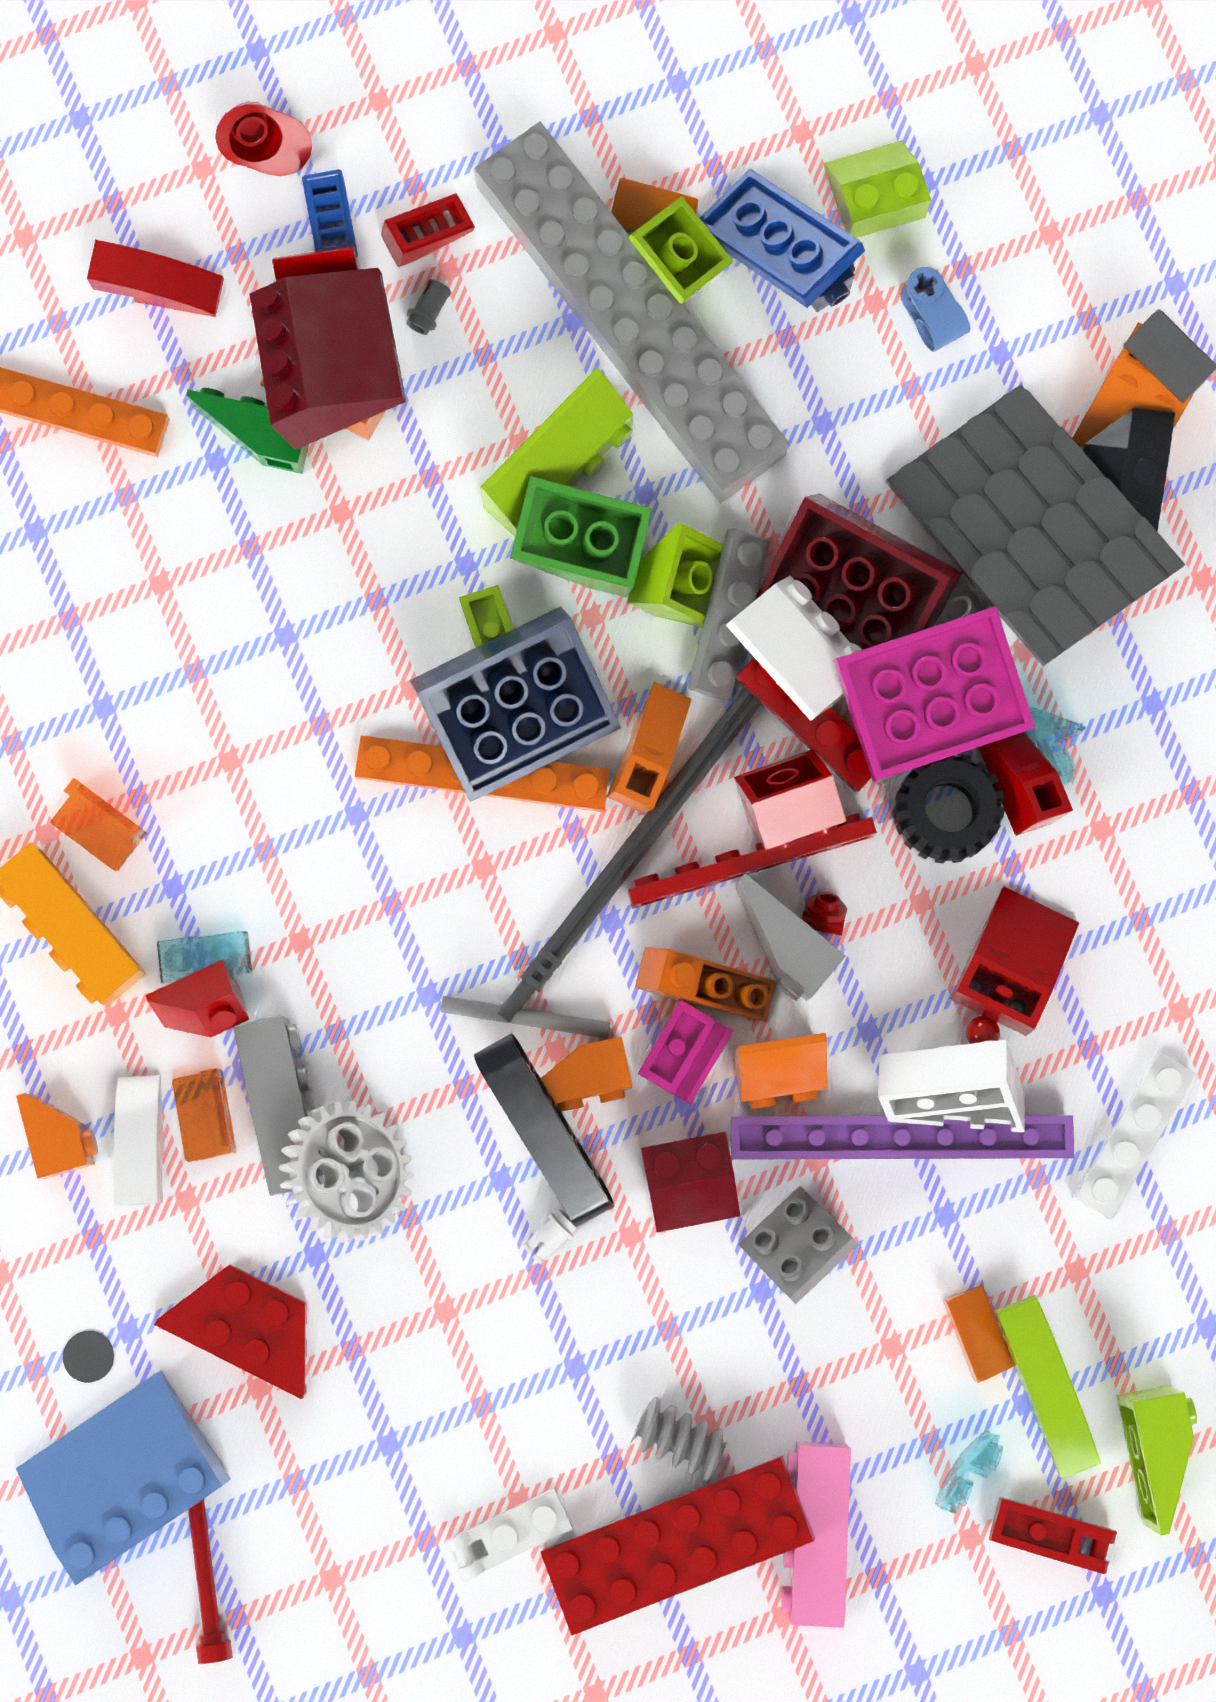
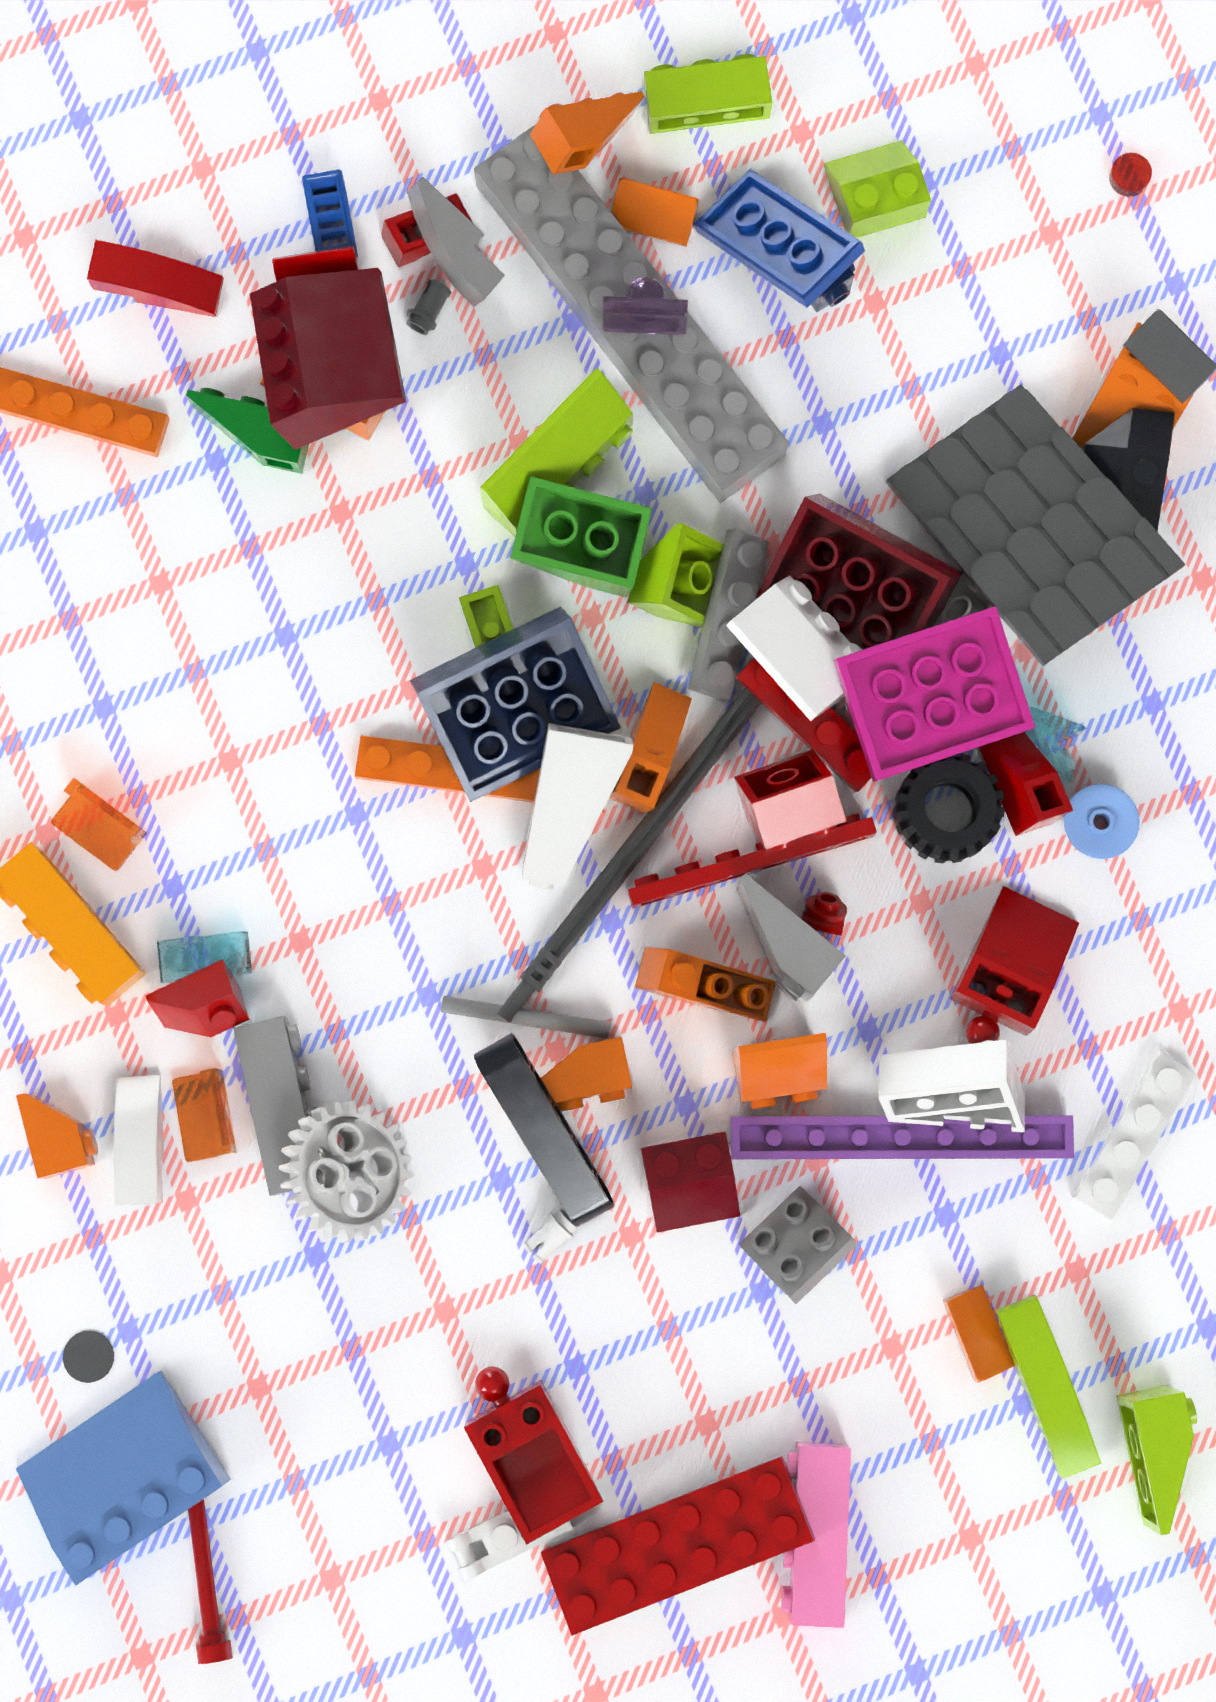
red wing [154,1264,307,1400] -> none
red piece [215,101,312,177] -> none
lime slope [628,196,734,304] -> none
light grey piece [630,1397,727,1484] -> none
dark pink plate [637,1000,733,1105] -> none
medium blue piece [901,267,971,352] -> none
clear light blue slope [934,1429,1003,1514] -> none
red plate [988,1496,1117,1574] -> none
none -> light grey slope [407,177,505,307]
none -> red slope [463,1366,604,1545]
none -> white slope [522,723,634,890]
none -> orange slope [530,91,645,175]
none -> clear purple tile [602,277,688,335]
none -> lime brick [643,54,773,134]
none -> light blue piece [1064,784,1140,859]
none -> clear red tile [1109,152,1152,197]

